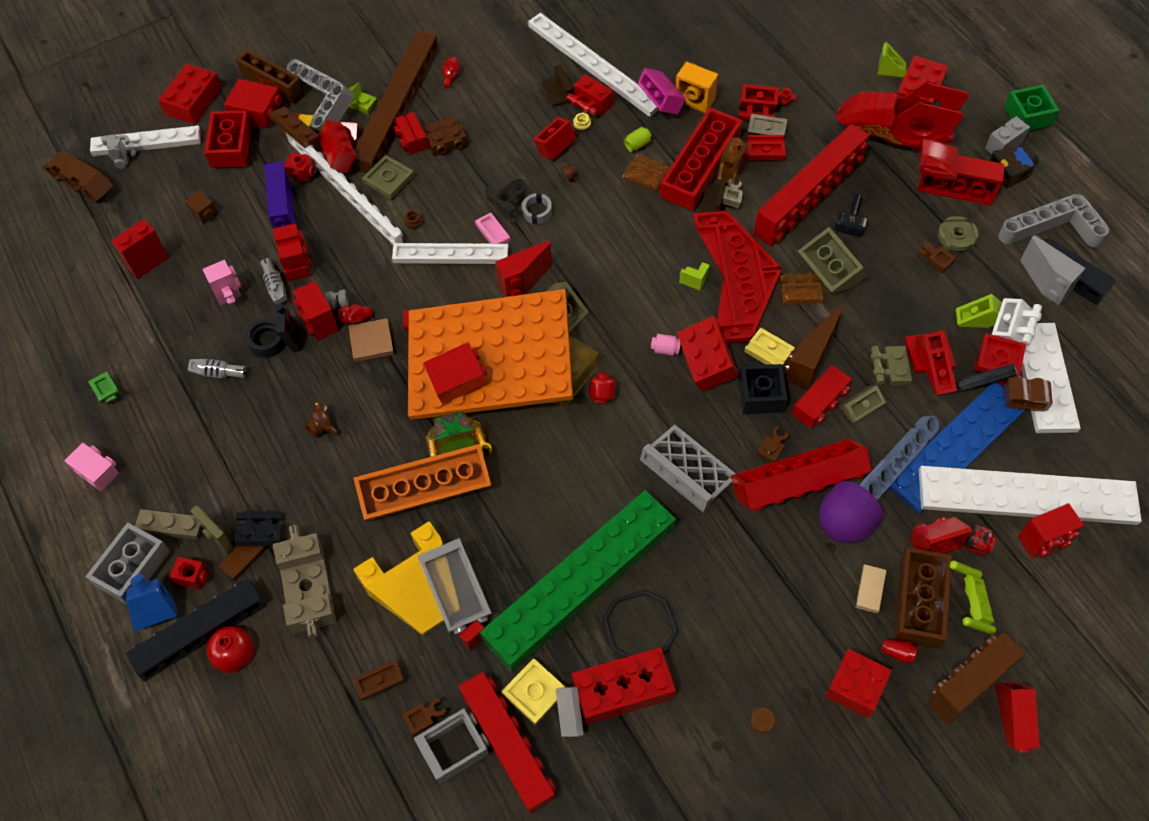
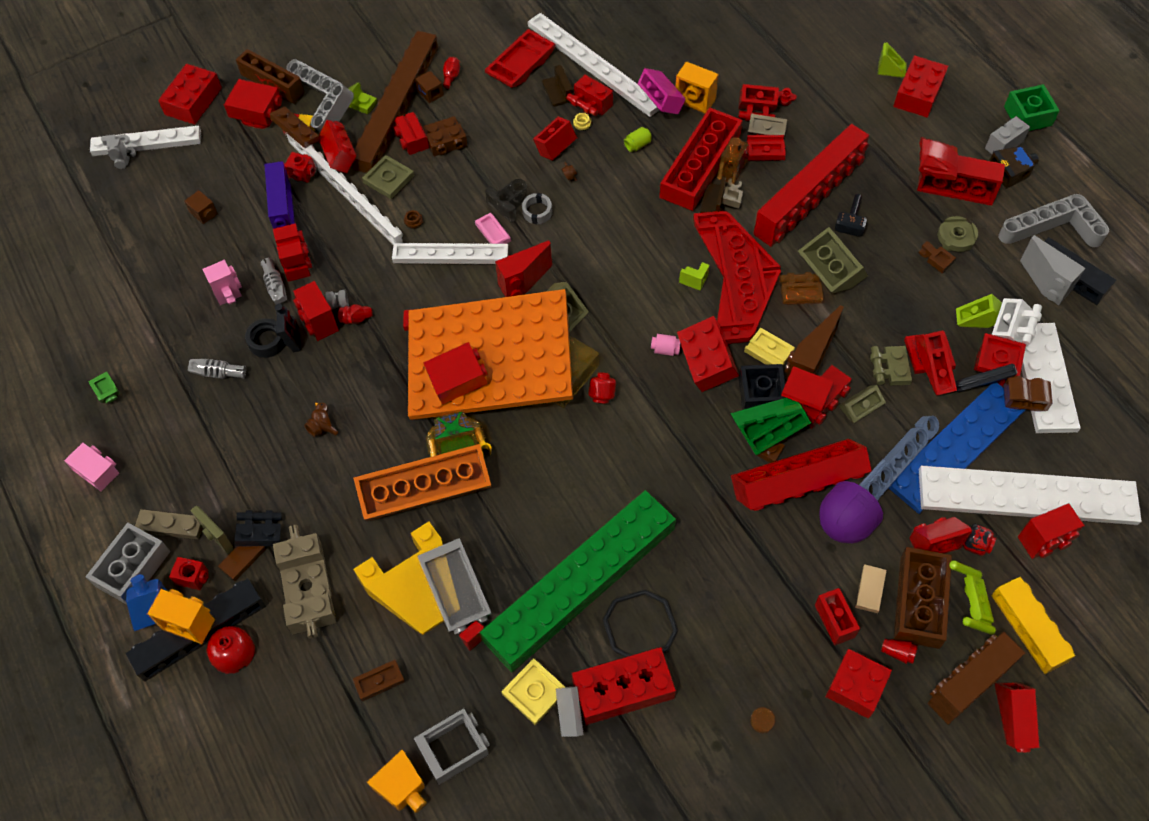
reddish brown brick [42,150,114,203] -> none
red brick [111,219,169,279] -> none
red brick [204,110,252,168] -> none
slope [340,122,360,145] -> none
medium nougat tile [348,318,394,362] -> none
reddish brown plate [402,698,447,737] -> none
red brick [459,672,556,815] -> none
clear orange plate [623,154,670,191] -> none
light grey fence [640,425,736,513] -> none
red animal [836,81,970,151] -> none
none -> light orange brick [147,589,215,644]
none -> light orange torso [367,750,426,813]
none -> reddish brown brick [416,71,444,104]
none -> red slope [485,29,555,88]
none -> green wedge [730,398,811,455]
none -> red slope [781,366,834,411]
none -> red brick [815,588,860,645]
none -> yellow brick [991,577,1075,674]

